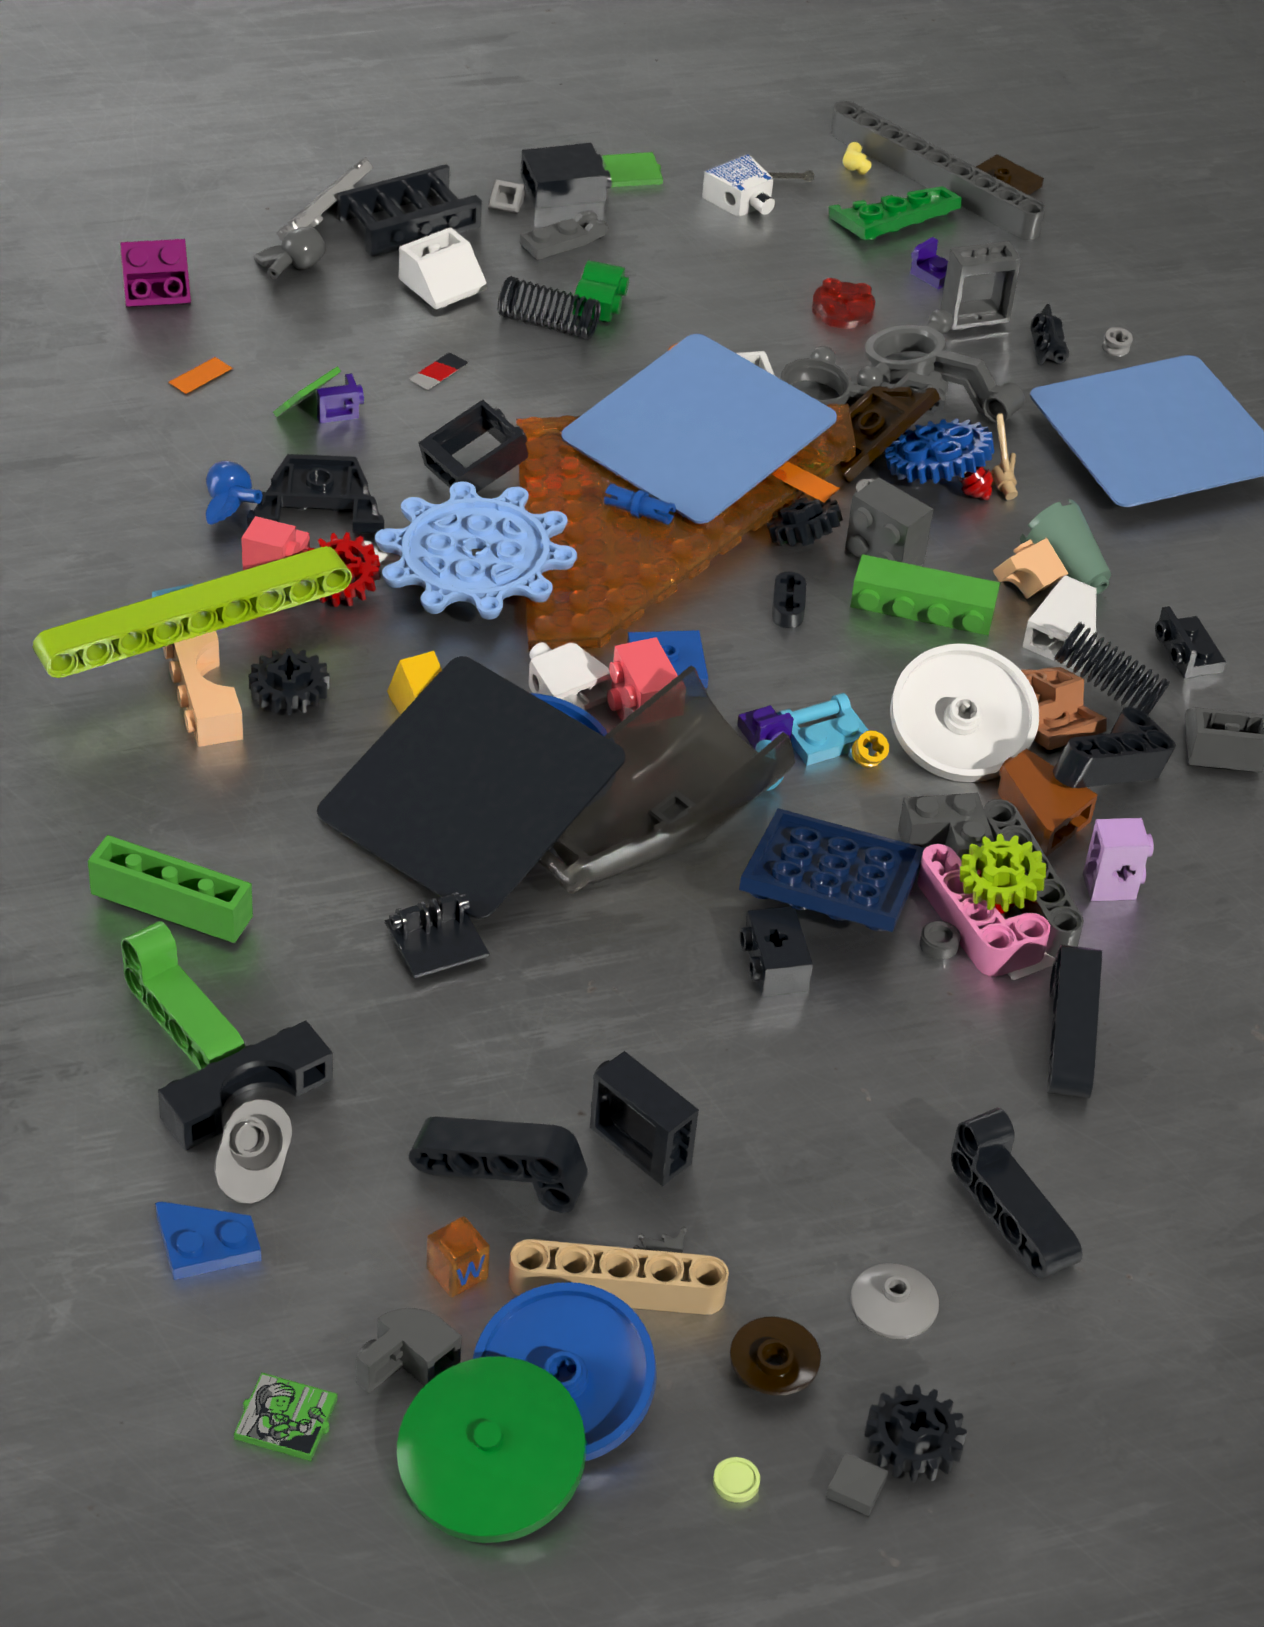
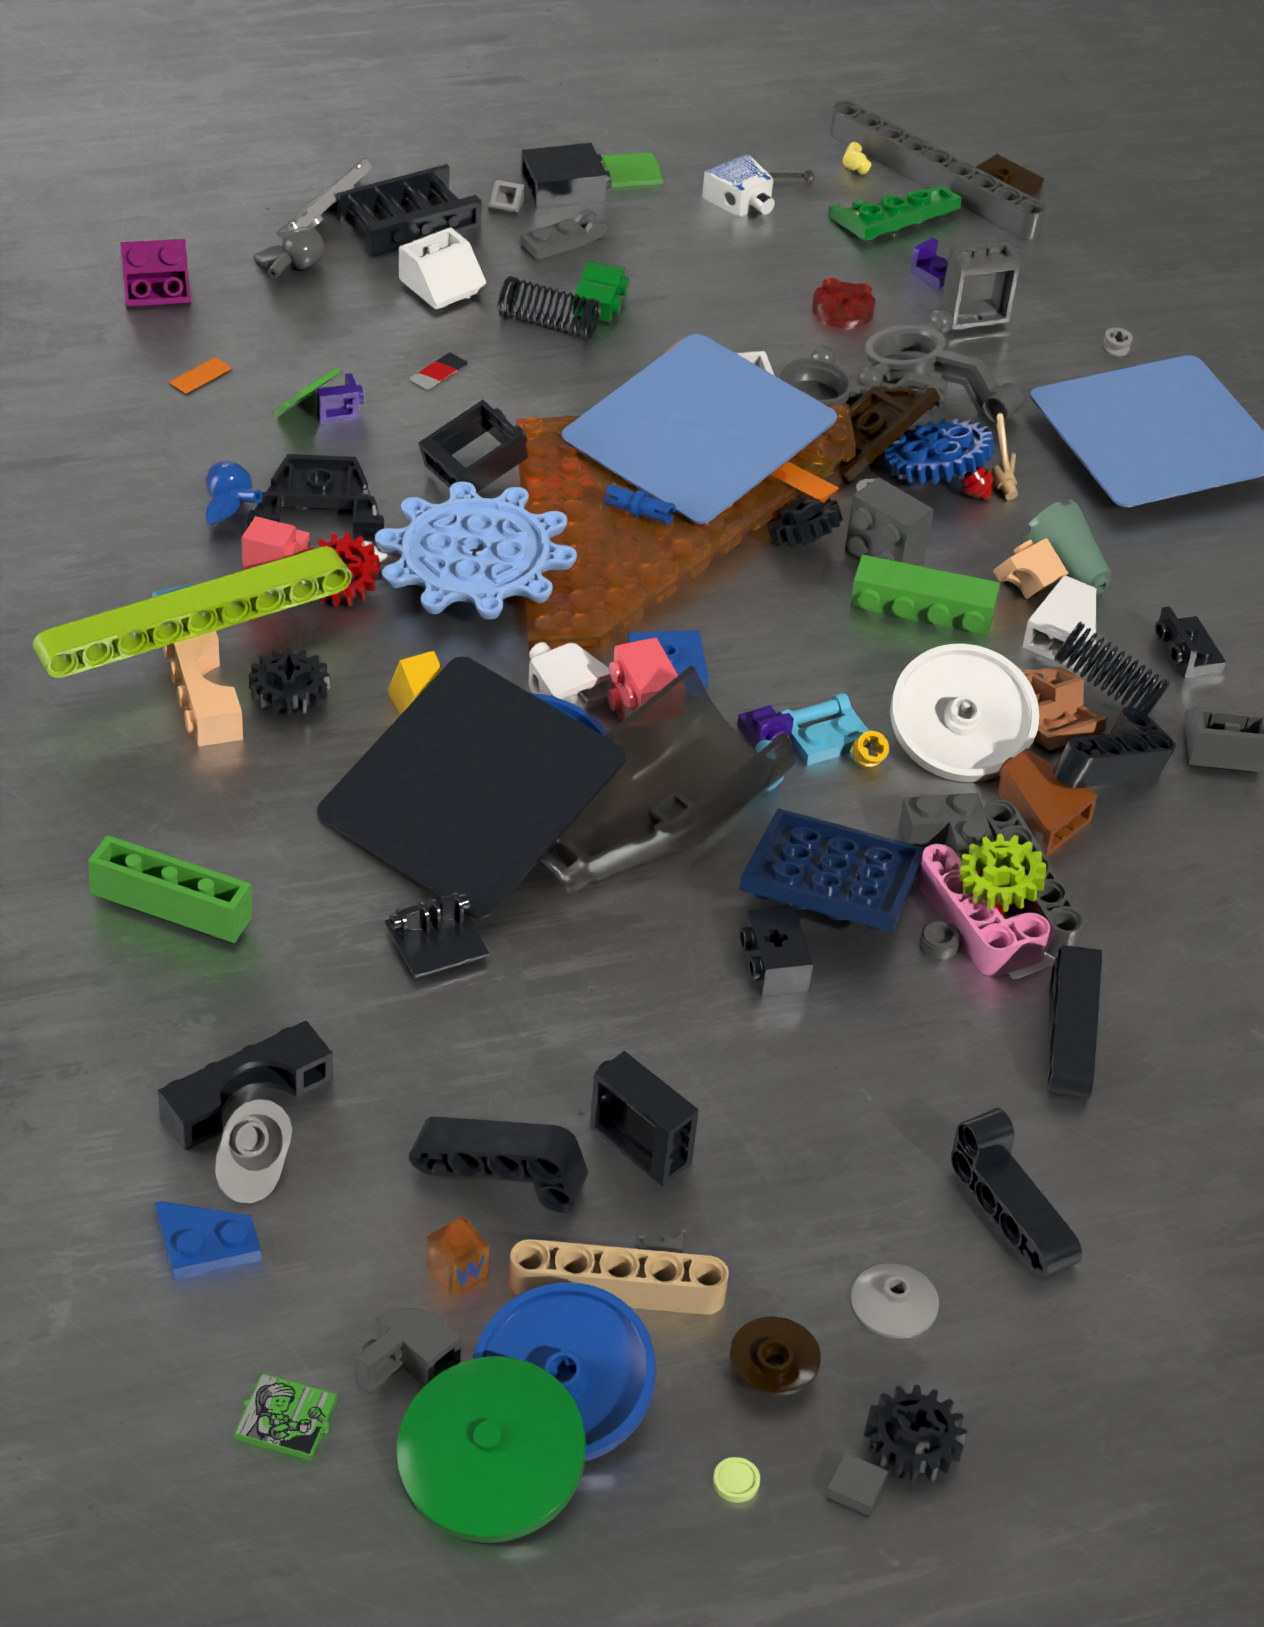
bright green beam [121,921,246,1070] -> none
black beam [772,571,806,628] -> none
black hinge [1030,304,1069,365] -> none
lavender brick [1083,818,1153,901] -> none

